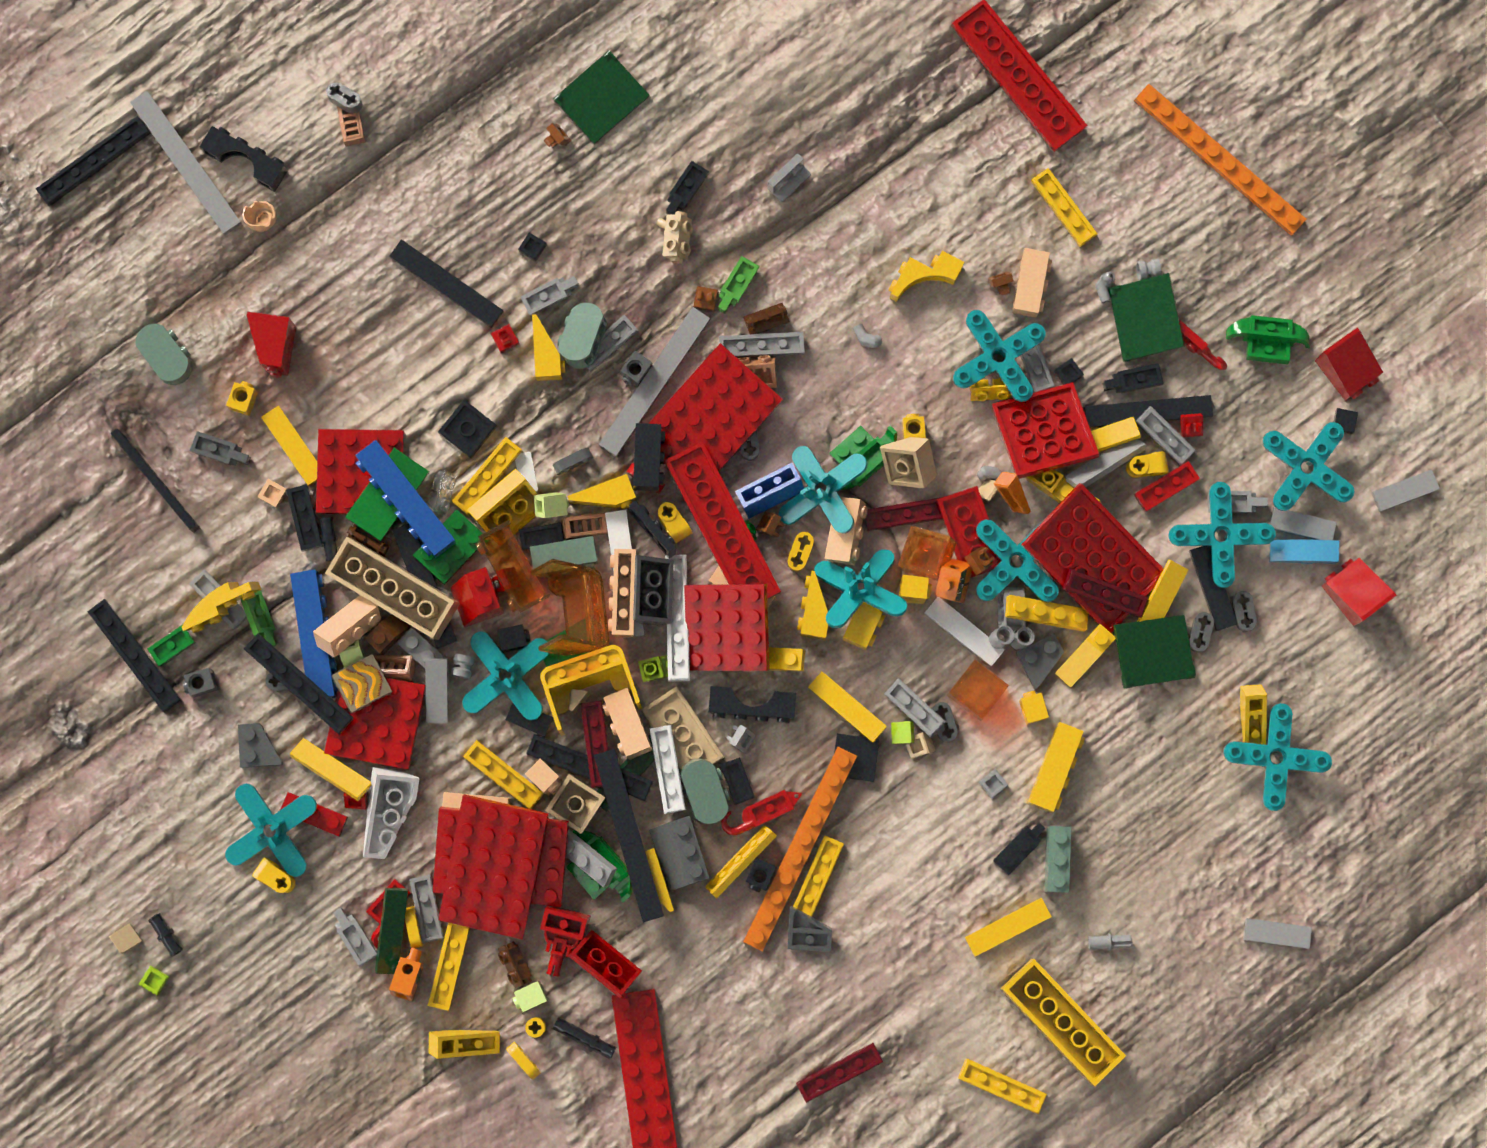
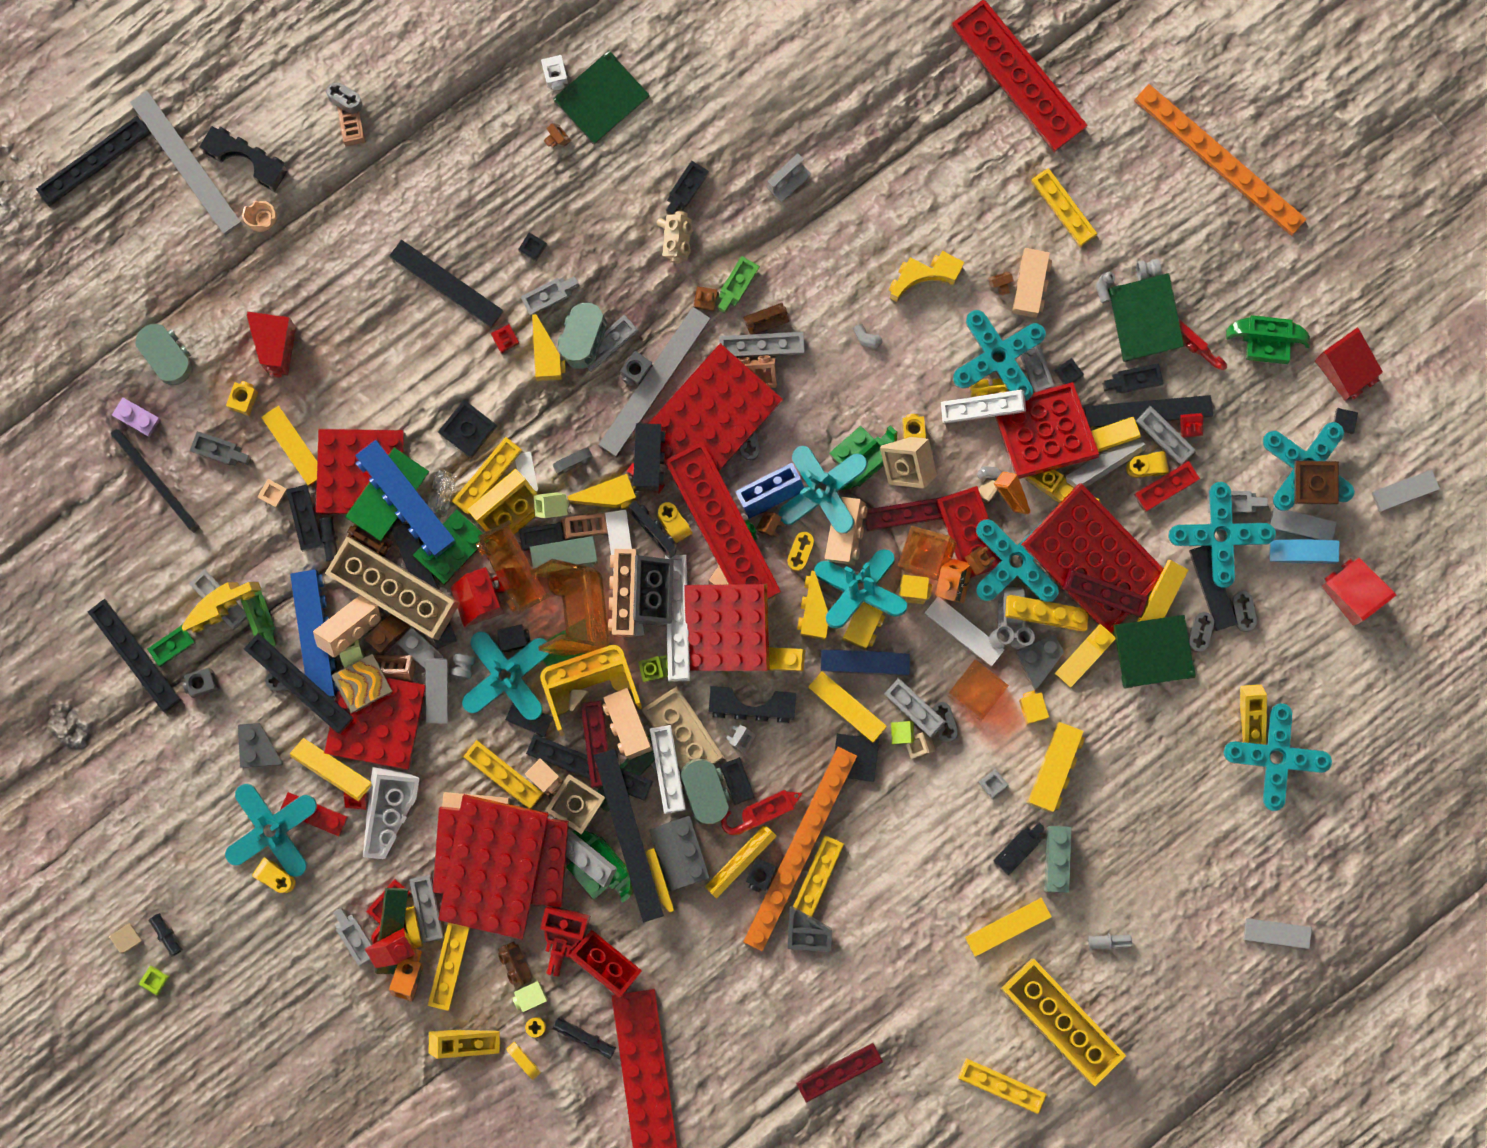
none -> lavender plate [112,397,160,437]
none -> red slope [365,928,415,968]
none -> white brick [541,55,568,90]
none -> dark blue slope [821,650,910,676]
none -> white tile [941,390,1026,424]
none -> reddish brown plate [1294,461,1339,505]

